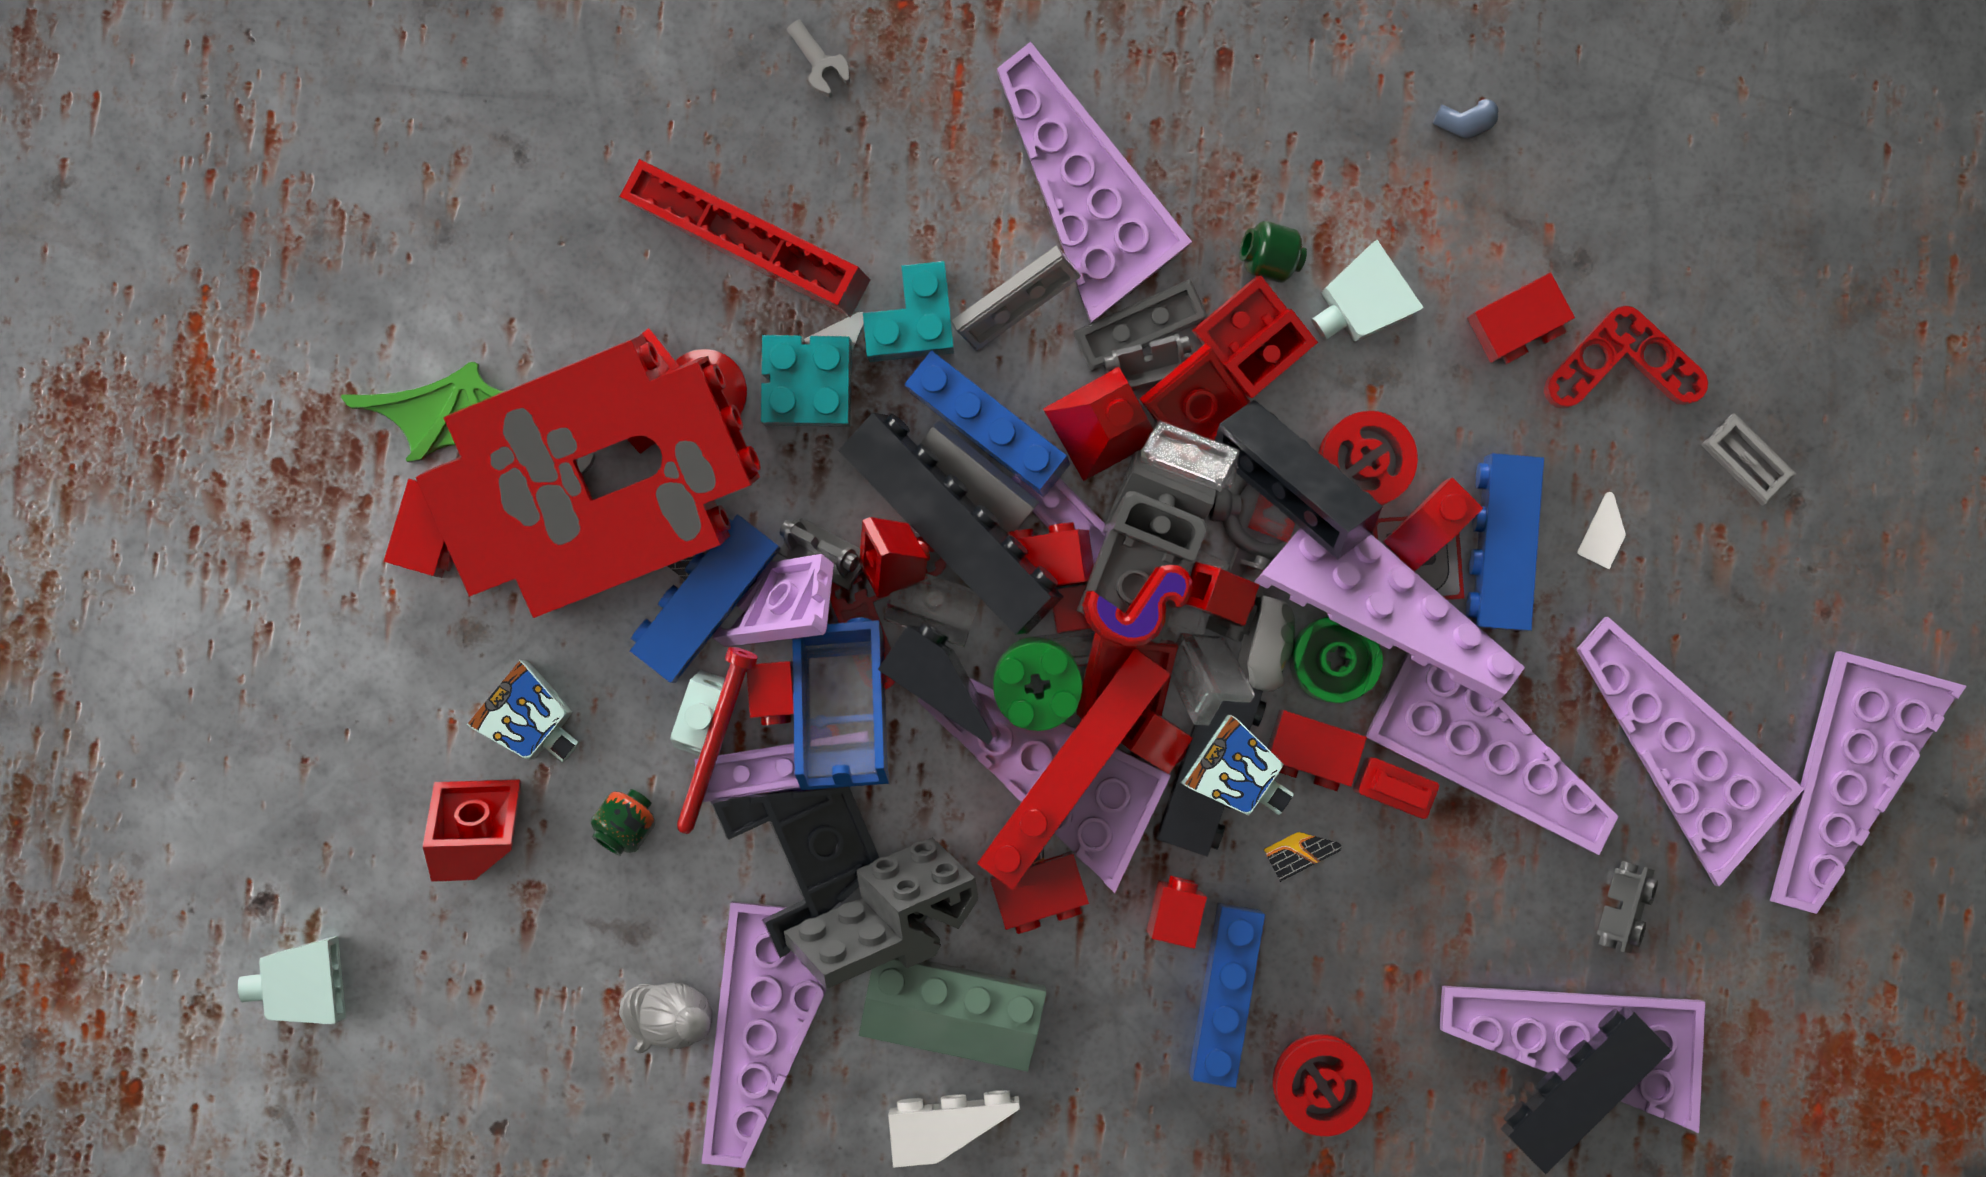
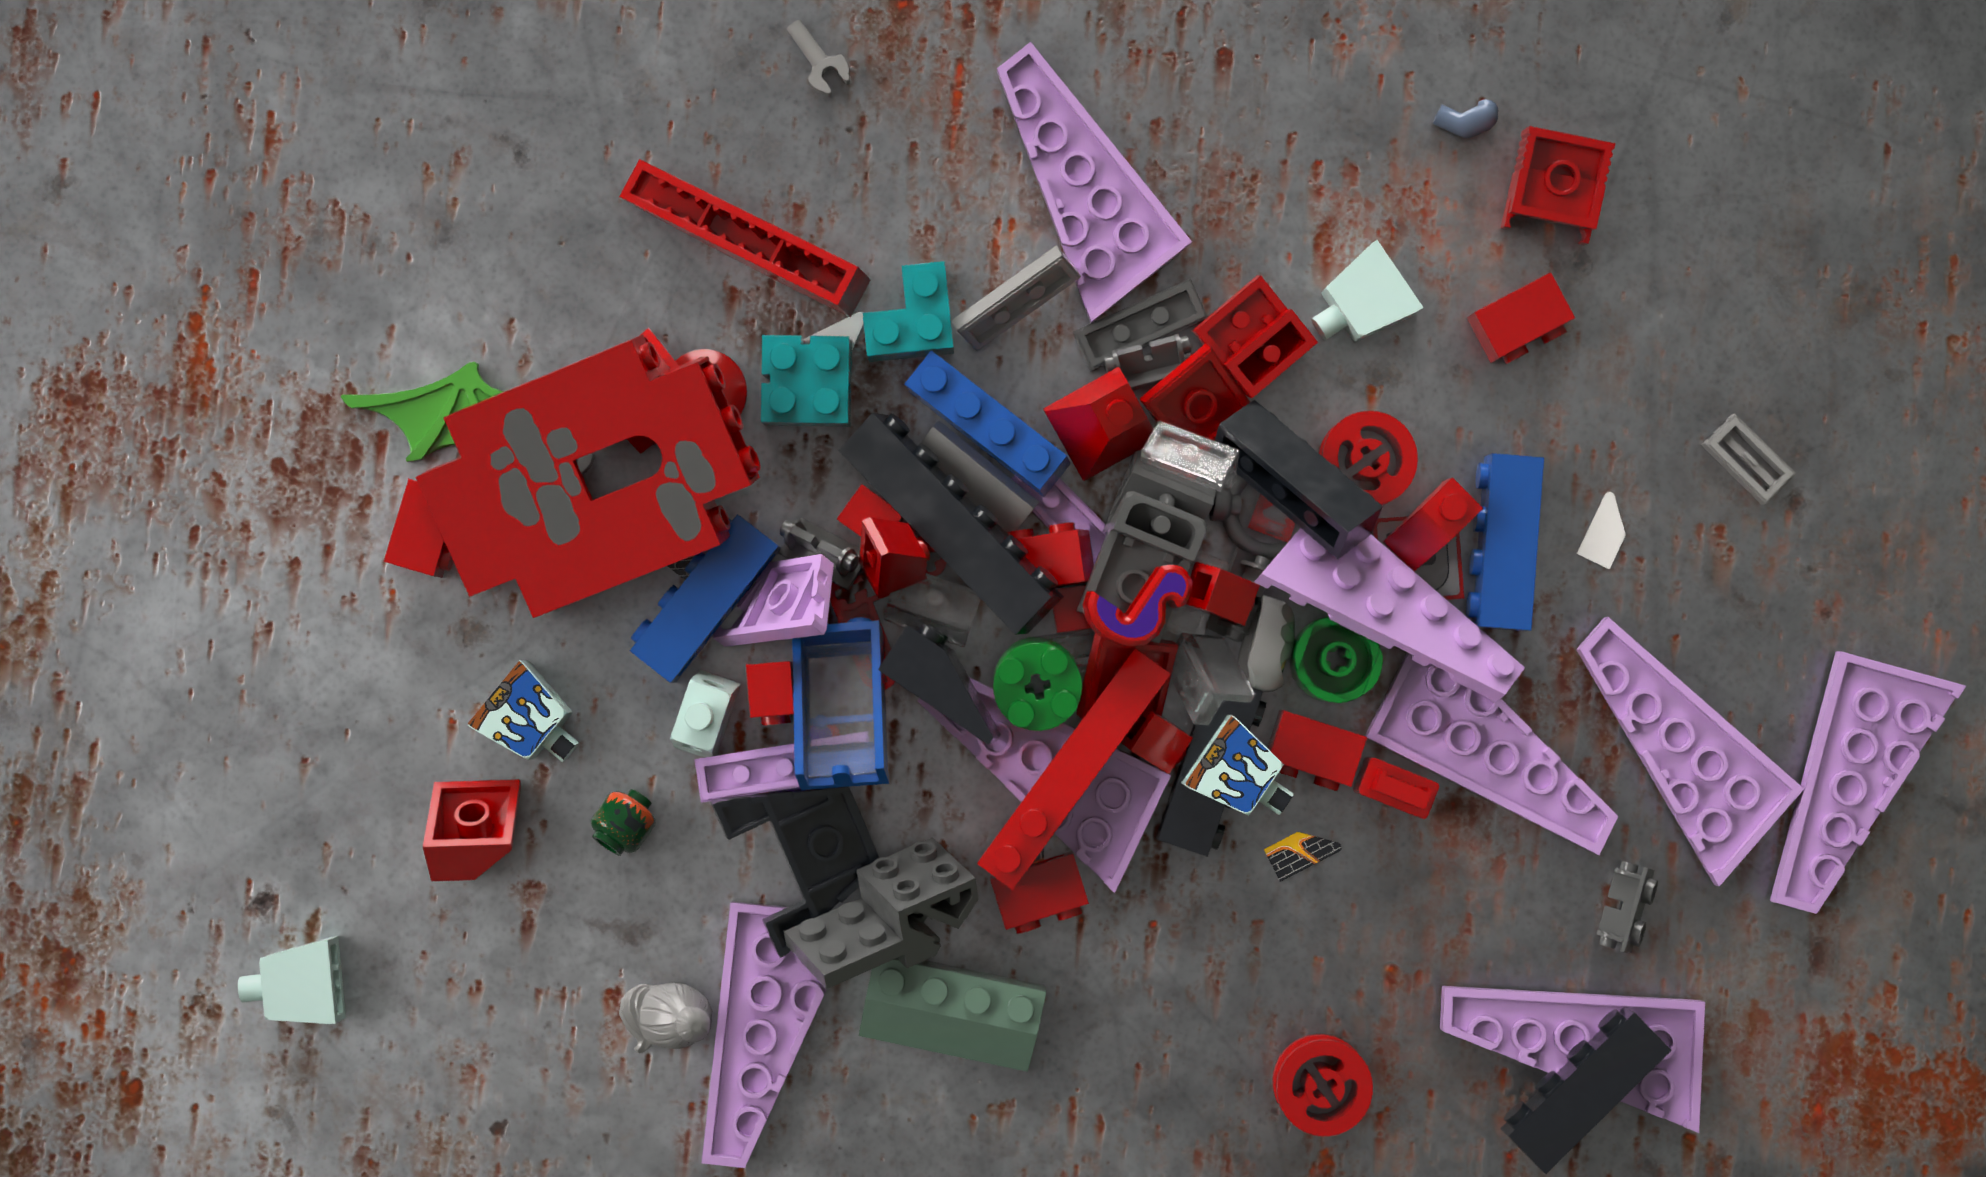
red bar [677,647,758,834] -> none
white slope [888,1090,1020,1168] -> none
red brick [1146,875,1207,949] -> none
blue brick [1189,903,1265,1088] -> none
dark green head [1239,221,1307,283] -> none
red beam [1544,306,1708,409] -> none
none -> red brick [837,484,904,537]
none -> red piece [1500,126,1616,245]

